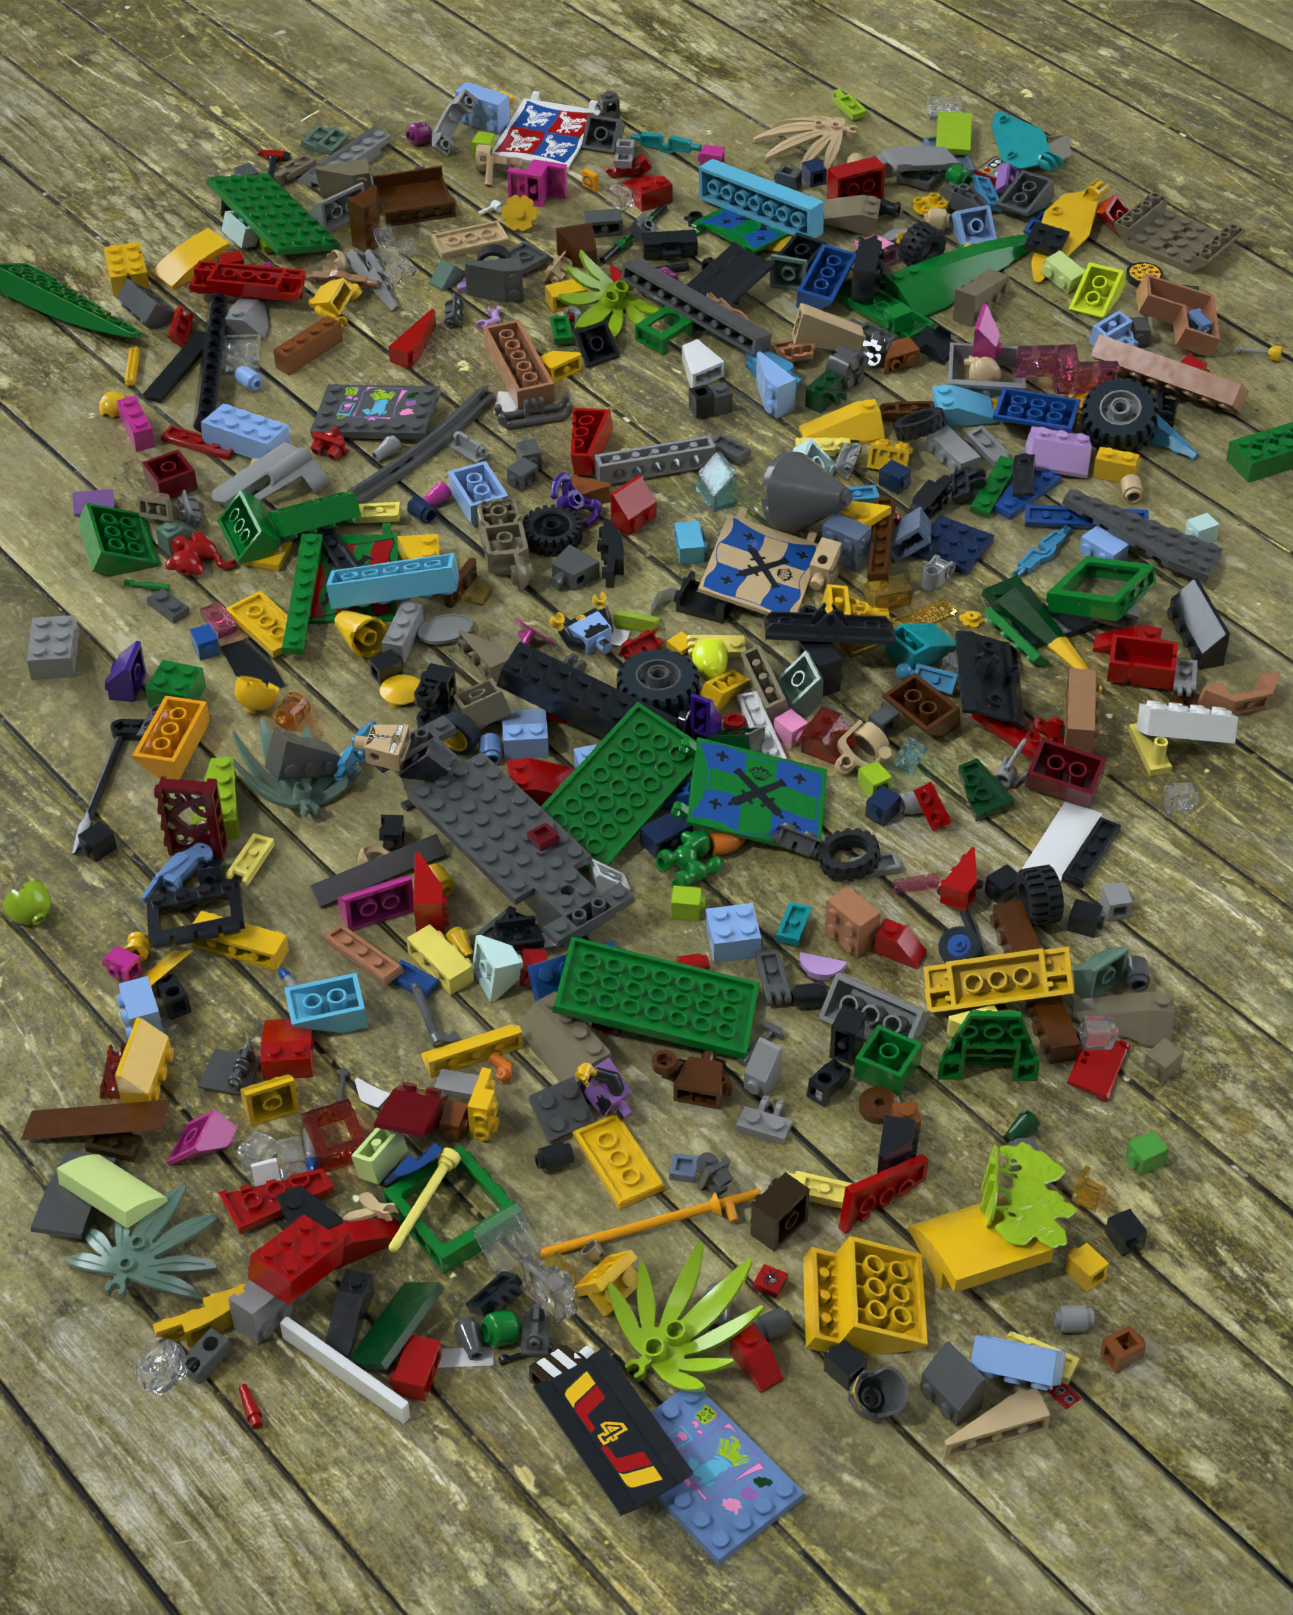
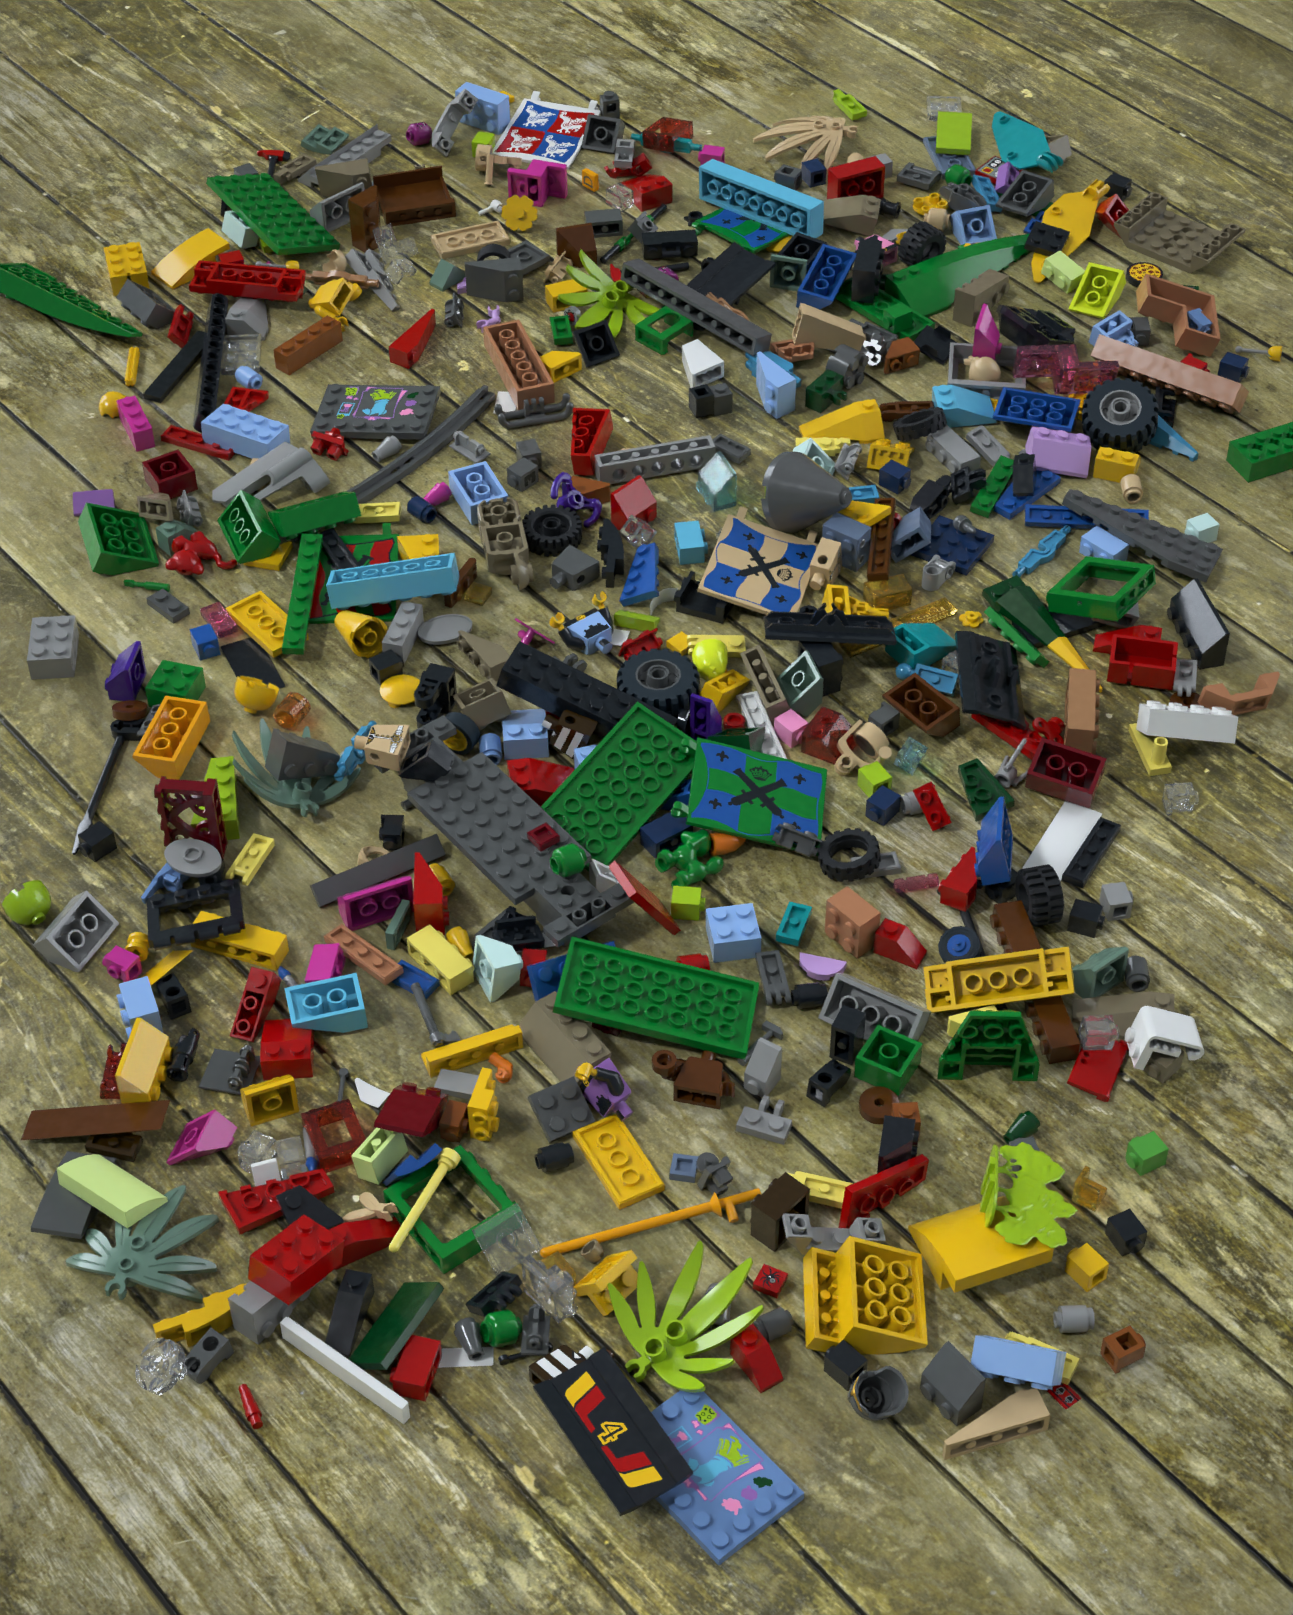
light grey piece [881,146,959,173] -> none
none -> light grey slope [33,890,119,973]
none -> reddish brown piece [112,700,148,721]
none -> light grey piece [164,839,222,877]
none -> black piece [166,1028,200,1082]
none -> red wing [224,387,269,412]
none -> red slope [230,967,282,1042]
none -> hinge [255,260,299,269]
none -> dark pink hinge [305,943,346,983]
none -> sand green tile [385,899,412,950]
none -> dark brown torso [541,710,598,760]
none -> green head [550,843,587,878]
none -> red tile [609,861,681,935]
none -> blue wing [619,542,659,607]
none -> clear brick [620,515,658,547]
none -> clear red panel [642,117,694,153]
none -> light grey slope [782,1213,886,1255]
none -> dark grey bar [953,515,976,534]
none -> blue slope [974,796,1013,886]
none -> black piece [996,305,1075,355]
none -> black brick [1104,173,1132,201]
none -> white piece [1125,1006,1204,1070]
none -> dark blue brick [1218,352,1250,383]

